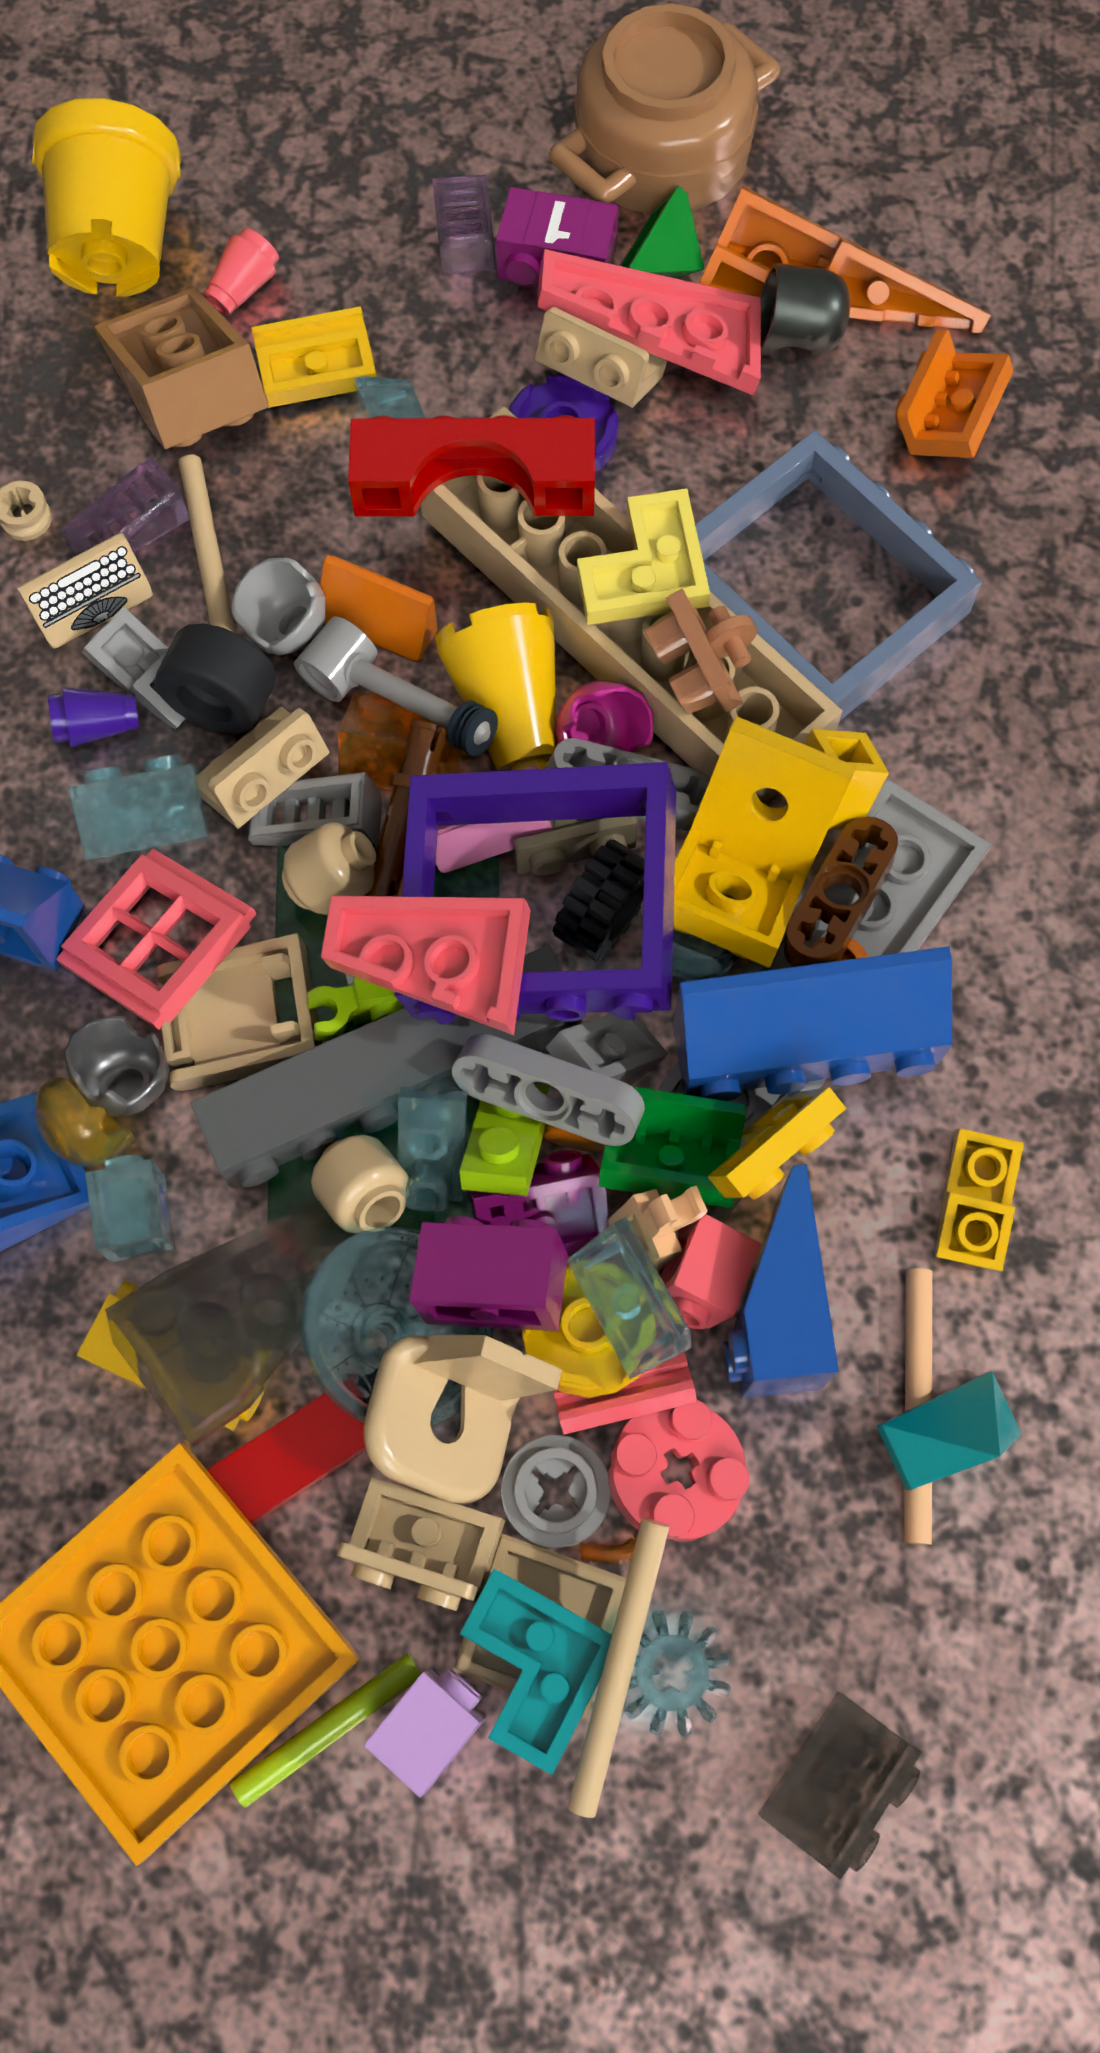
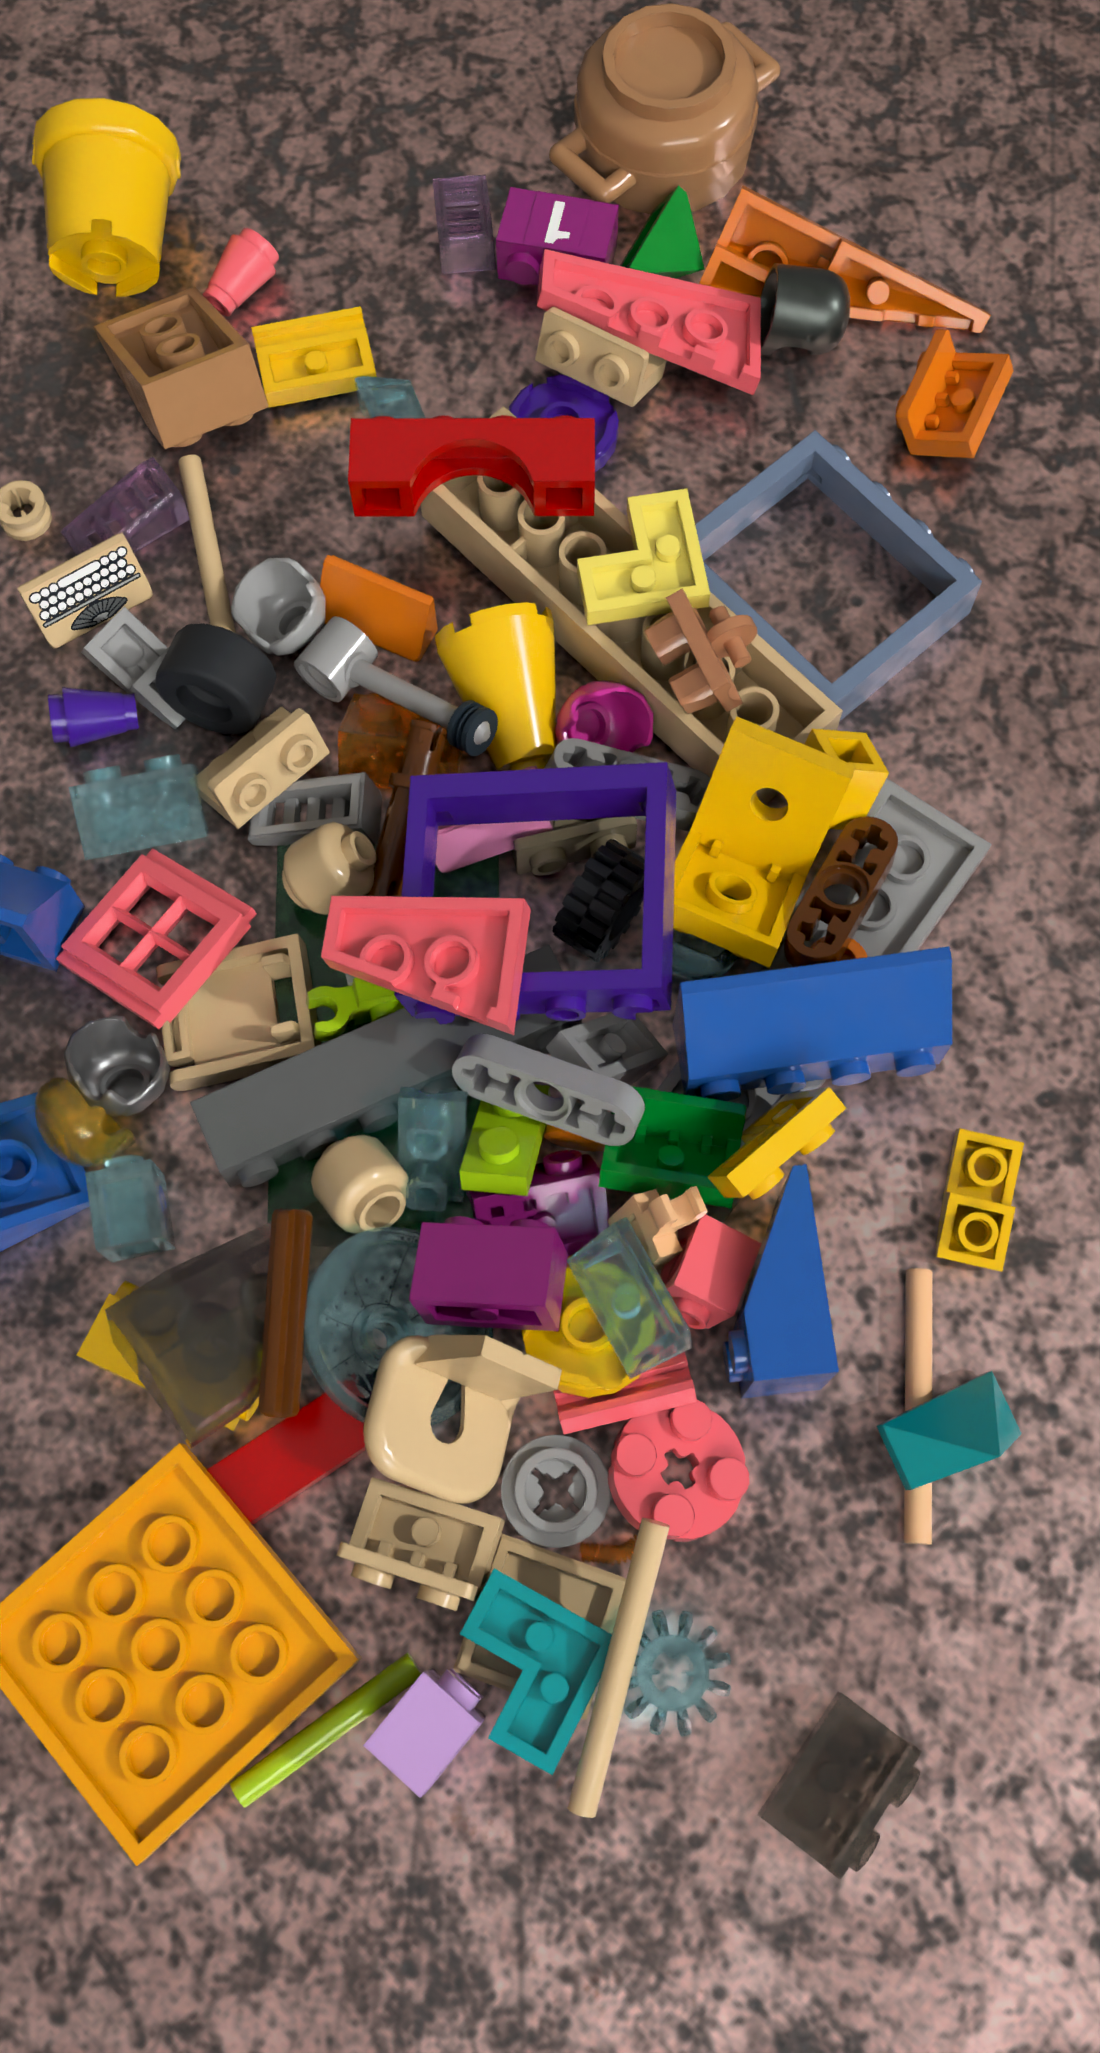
none -> reddish brown axle [258,1208,313,1418]

